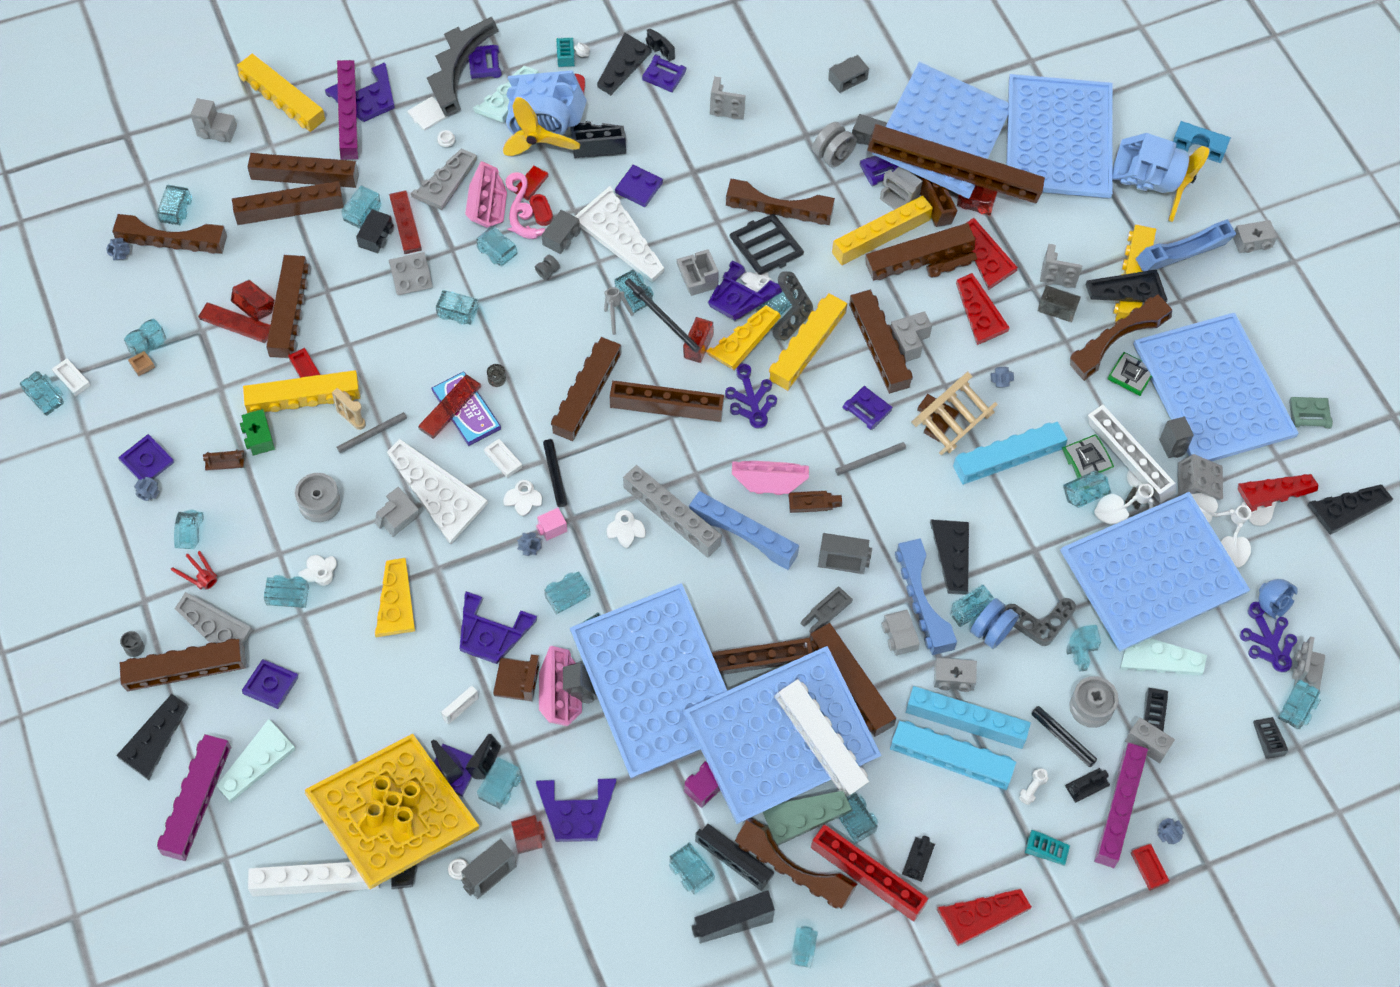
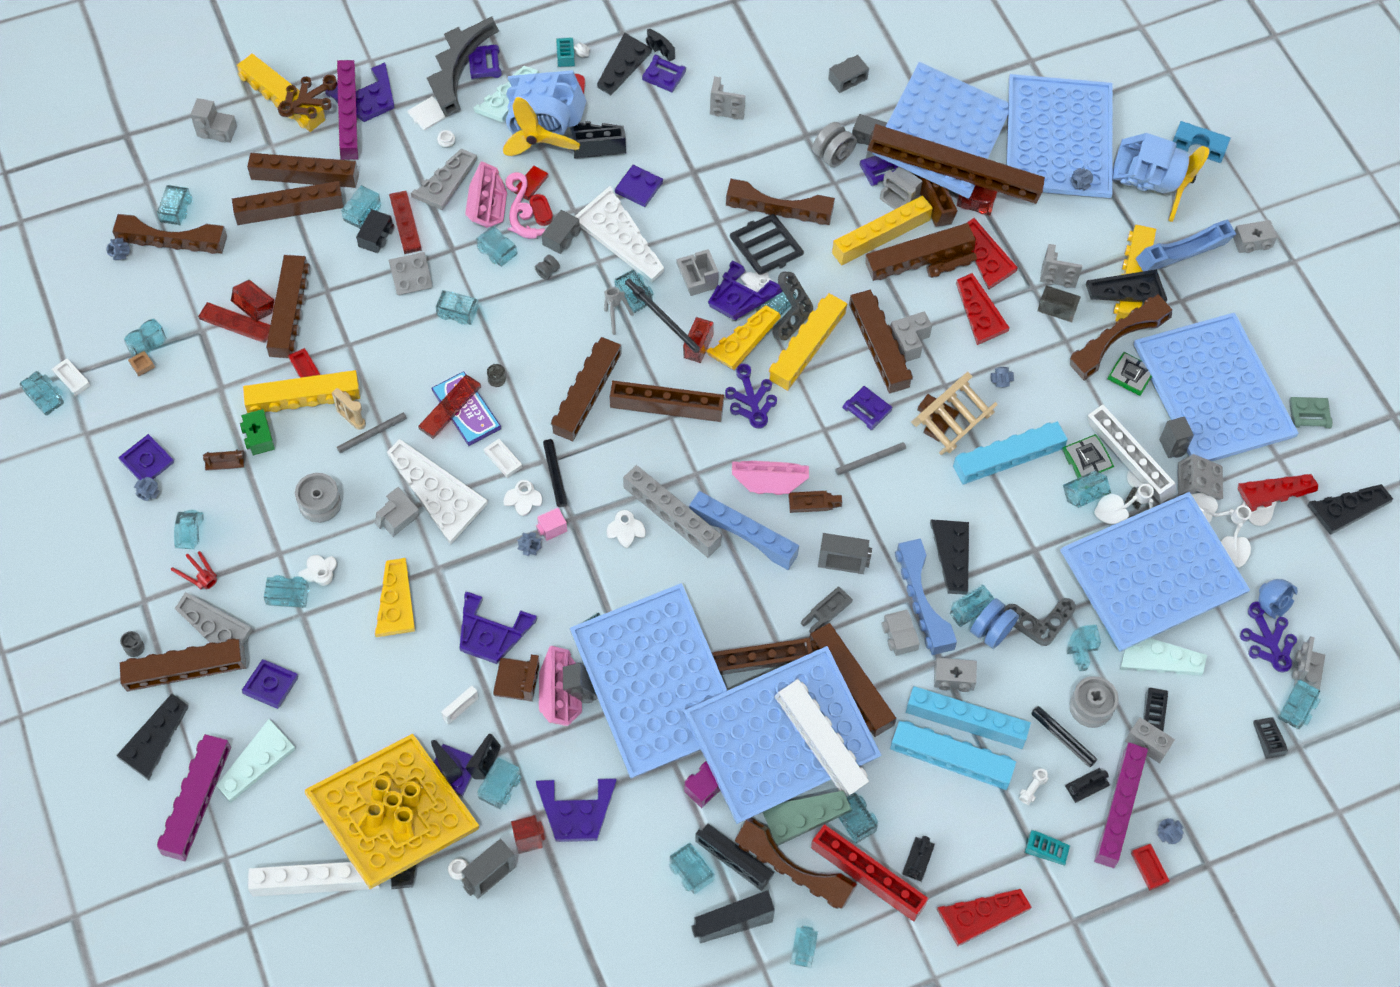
clear light blue brick [544,571,591,615] -> none
none -> reddish brown plant [278,74,337,119]
none -> sand blue gear [1071,168,1093,190]

